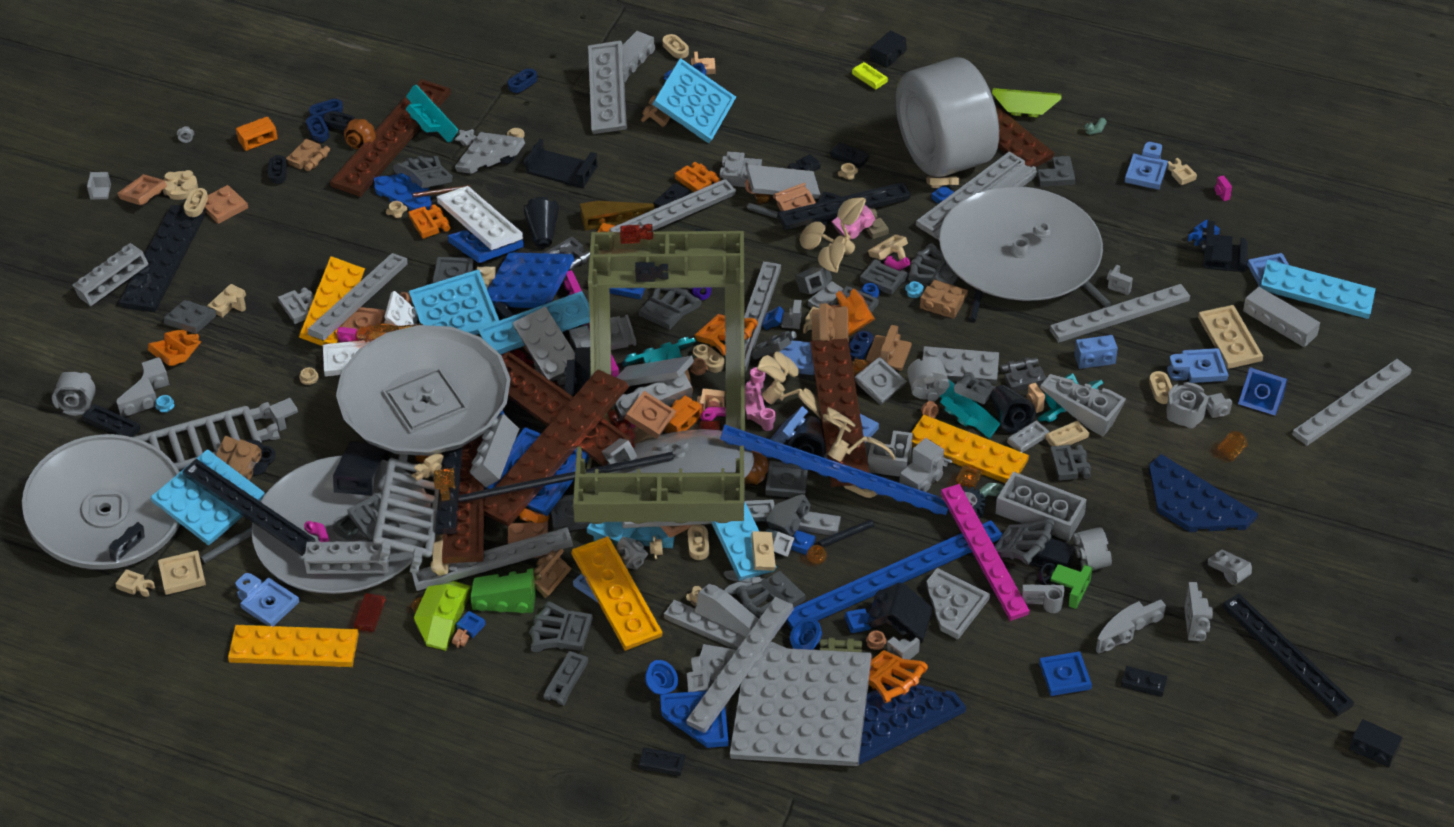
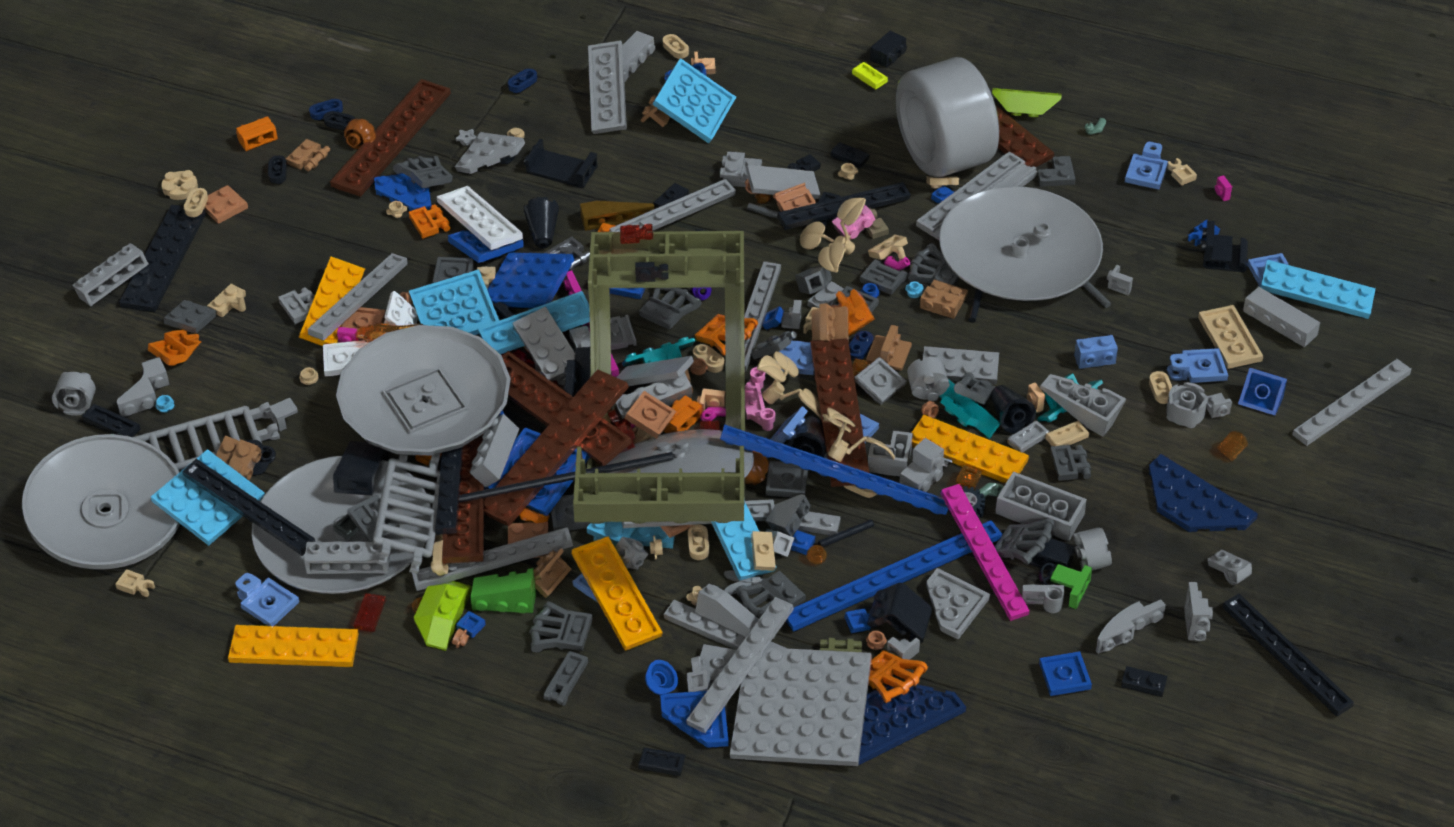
light grey panel [87,172,111,200] -> none
black plate [109,522,145,562] -> none
nougat plate [117,174,167,205] -> none
tan plate [158,550,206,595] -> none
light grey plate [177,126,194,143] -> none
dark grey bar [200,527,252,564] -> none
dark pink arm [304,521,329,542] -> none
dark blue plate [306,115,329,142] -> none
teal bracket [406,85,458,142] -> none
reddish brown axle [412,185,471,197] -> none
tan plate [412,453,443,481] -> none
clear orange plate [434,468,455,501] -> none
light grey panel [602,438,638,464] -> none
orange plate [675,162,720,192] -> none
blue piece [790,618,822,650] -> none
flat silver plate [1000,357,1046,391] -> none
light grey plate [1050,284,1190,343] -> none
black brick [1349,719,1403,767] -> none

